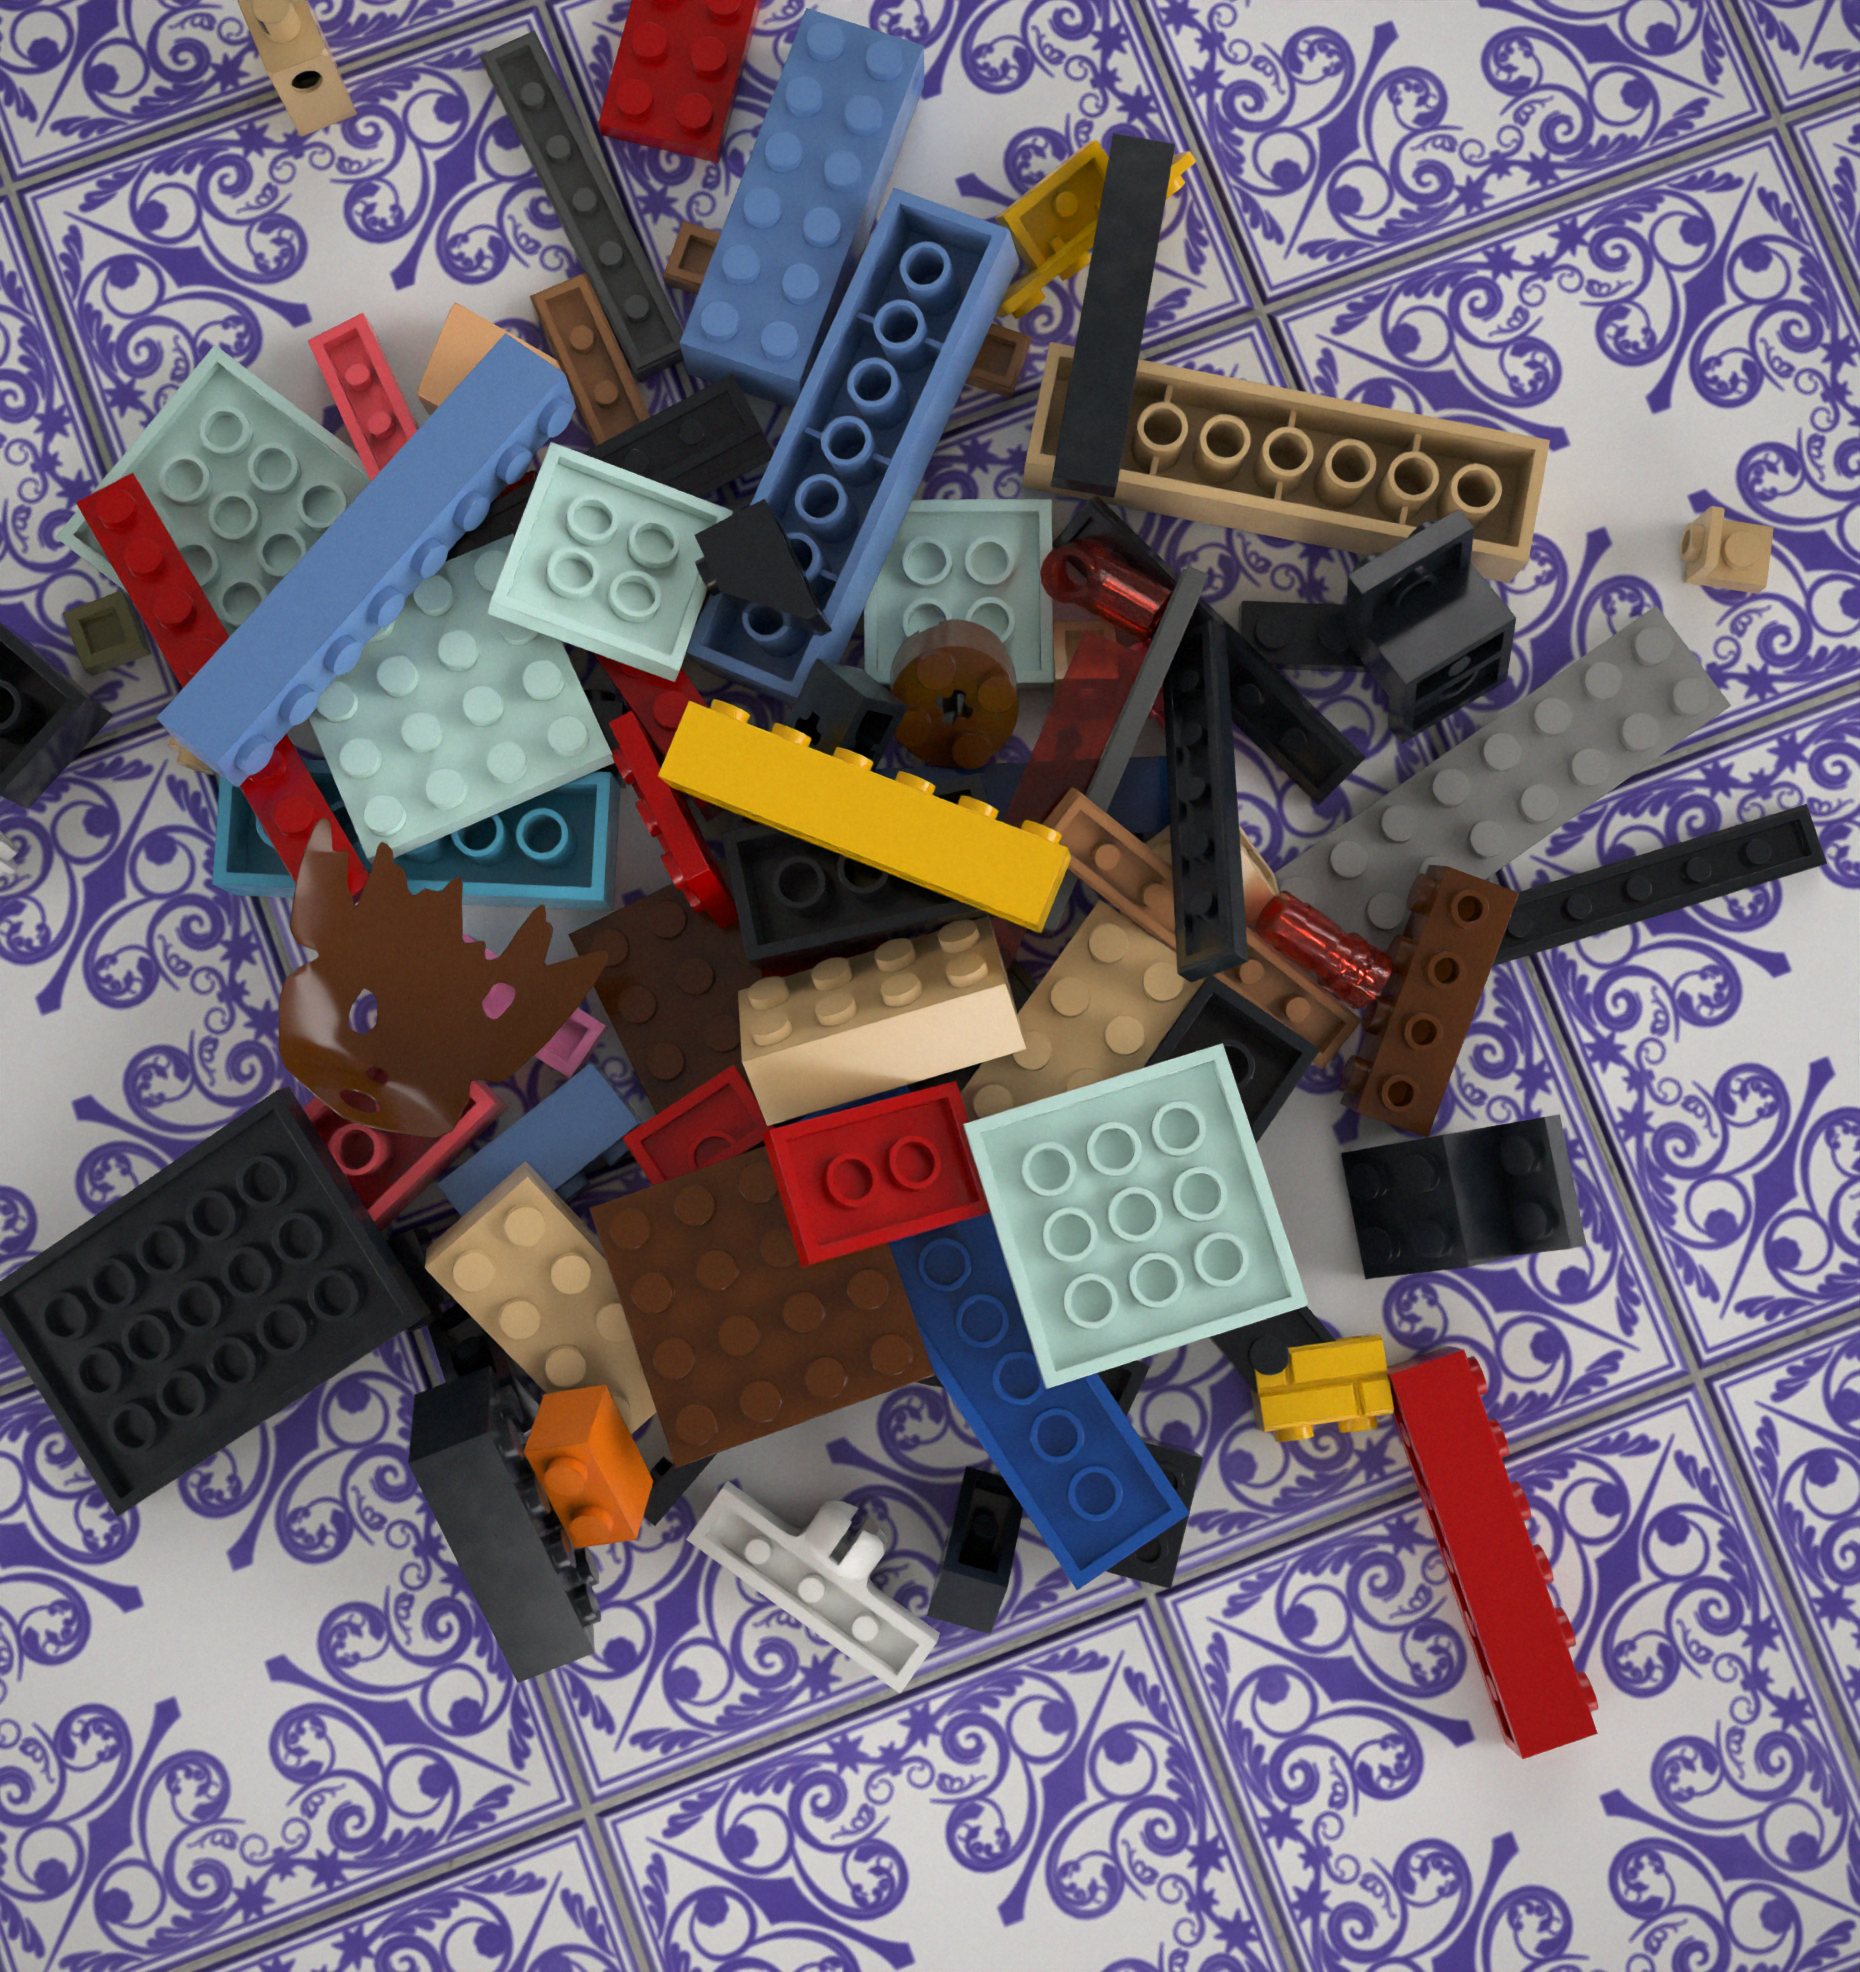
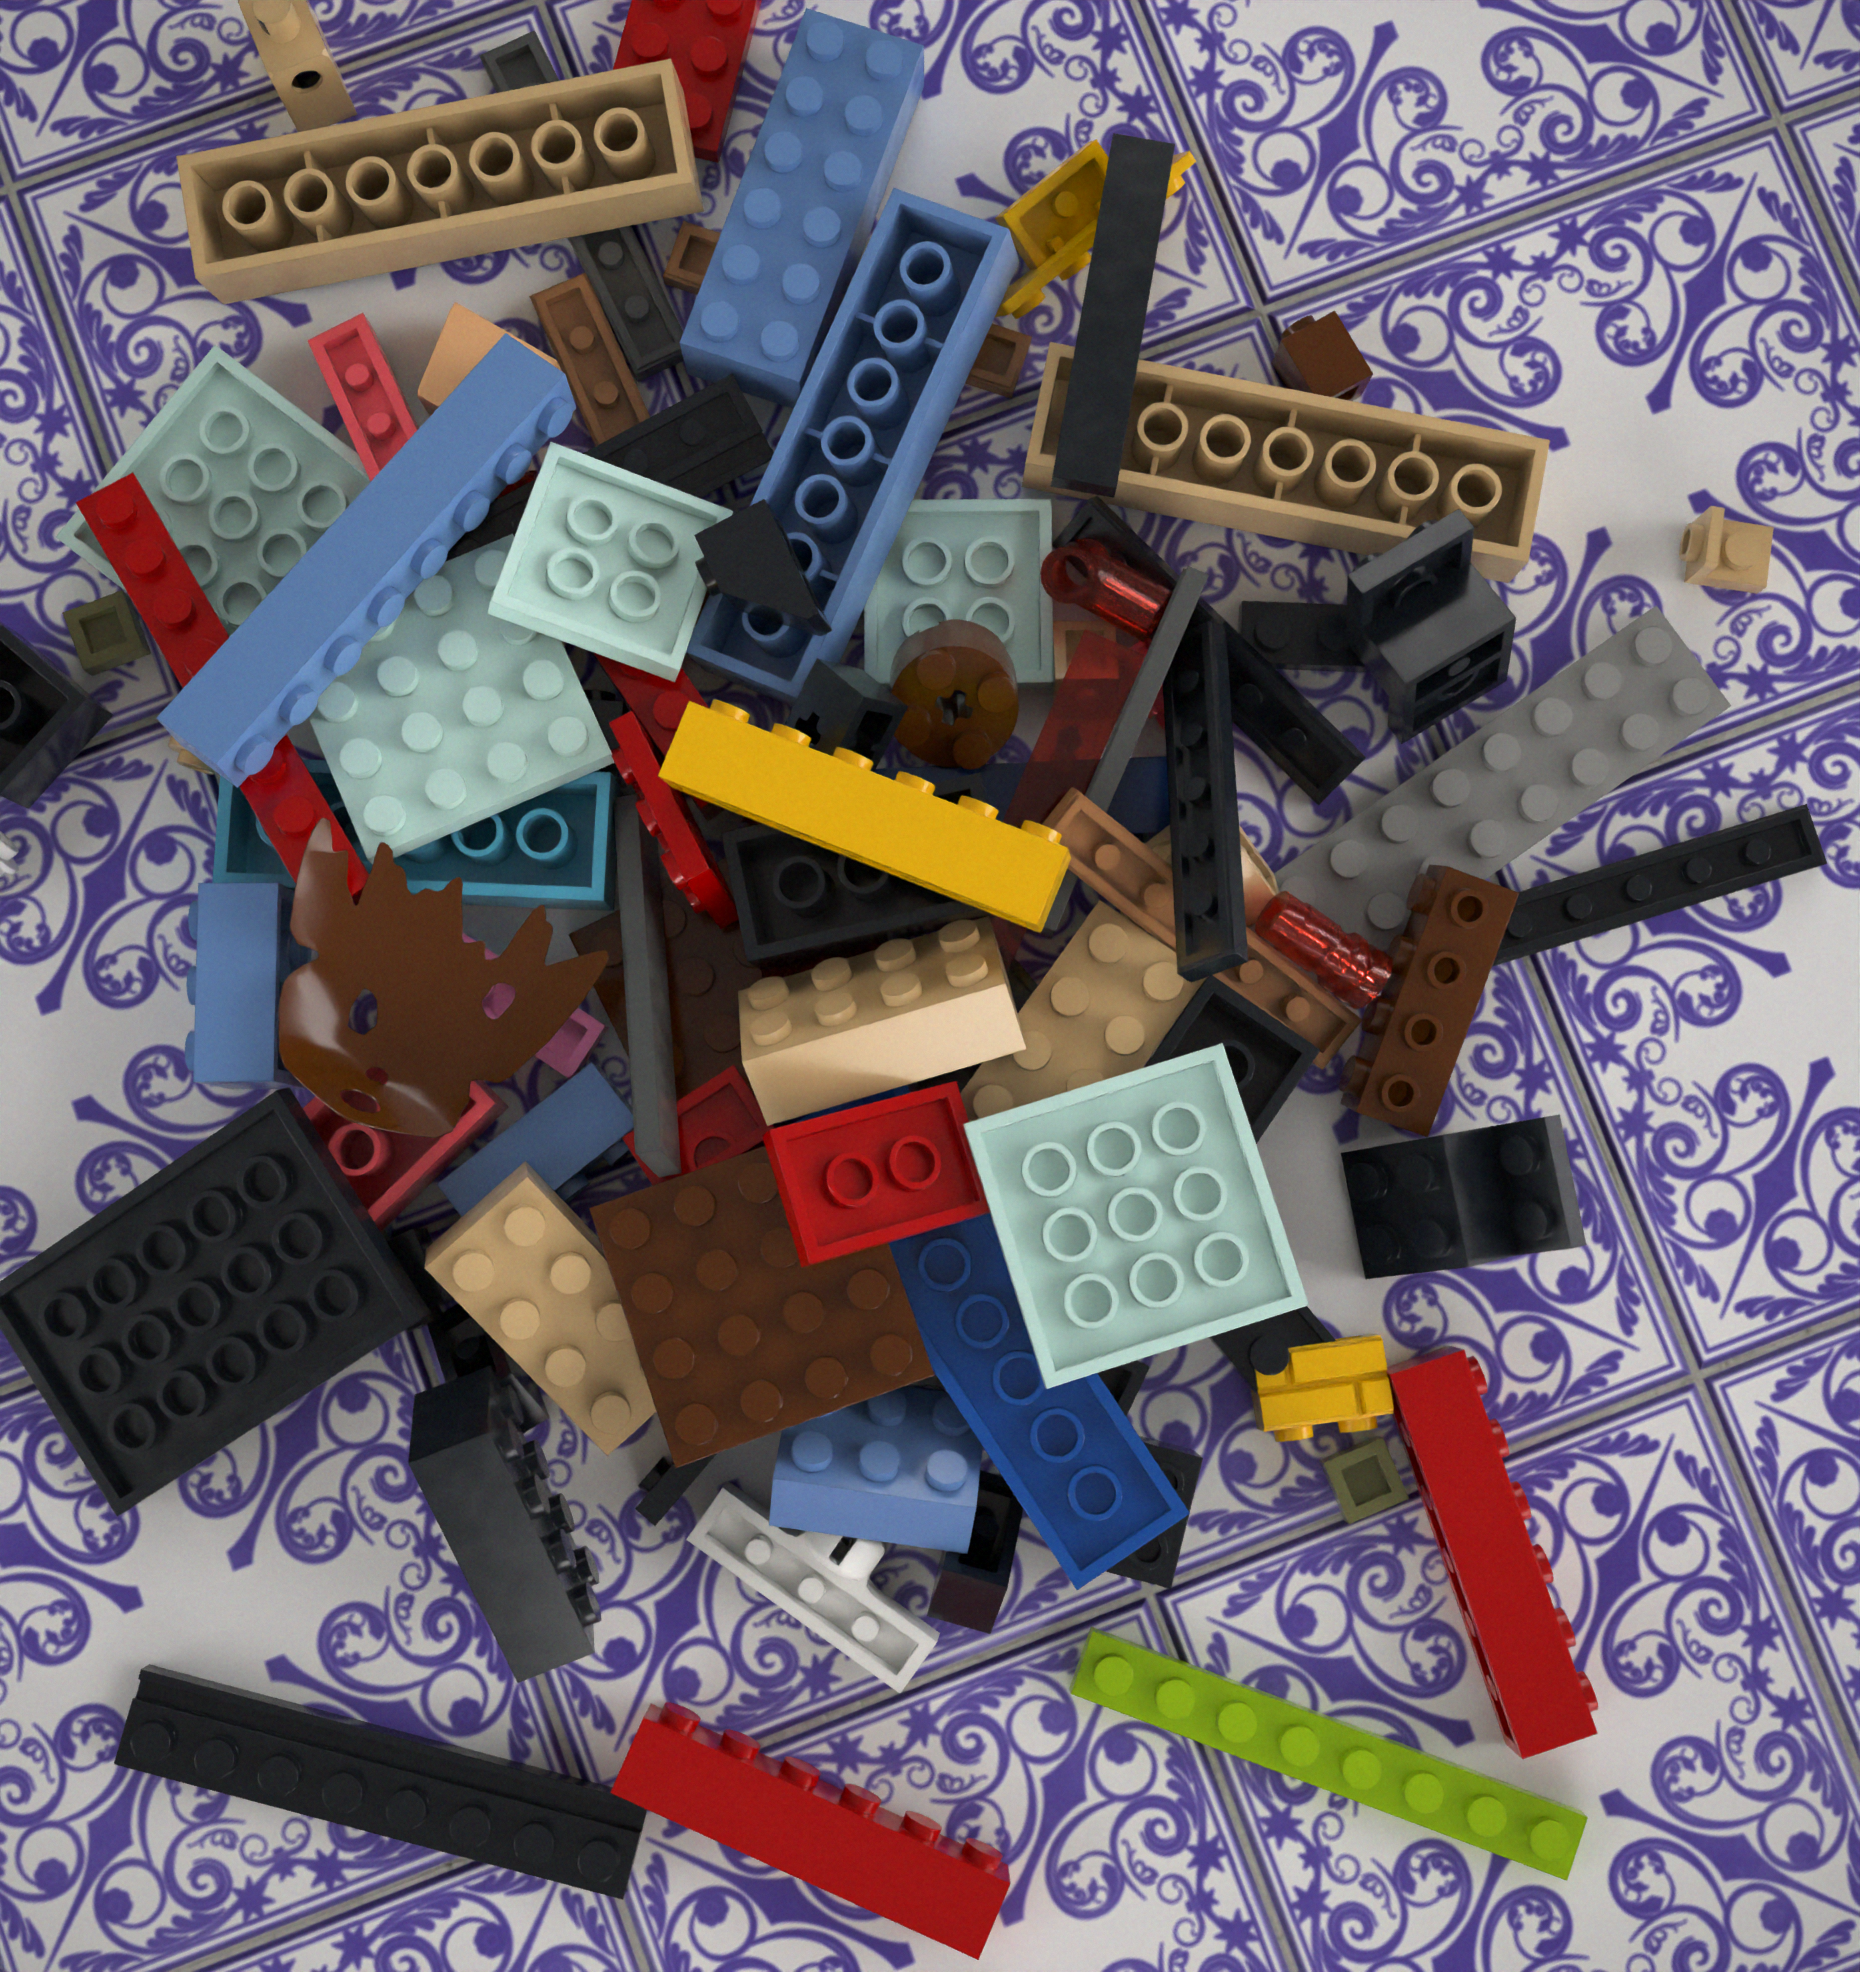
orange brick [523,1384,653,1548] -> none
none -> black plate [114,1664,647,1900]
none -> tan brick [176,59,704,304]
none -> medium blue brick [185,883,312,1089]
none -> red brick [610,1702,1011,1960]
none -> dark grey tile [613,793,682,1177]
none -> medium blue brick [769,1386,983,1554]
none -> lime plate [1069,1627,1588,1881]
none -> reddish brown brick [1271,311,1373,401]
none -> olive plate [1319,1435,1409,1524]

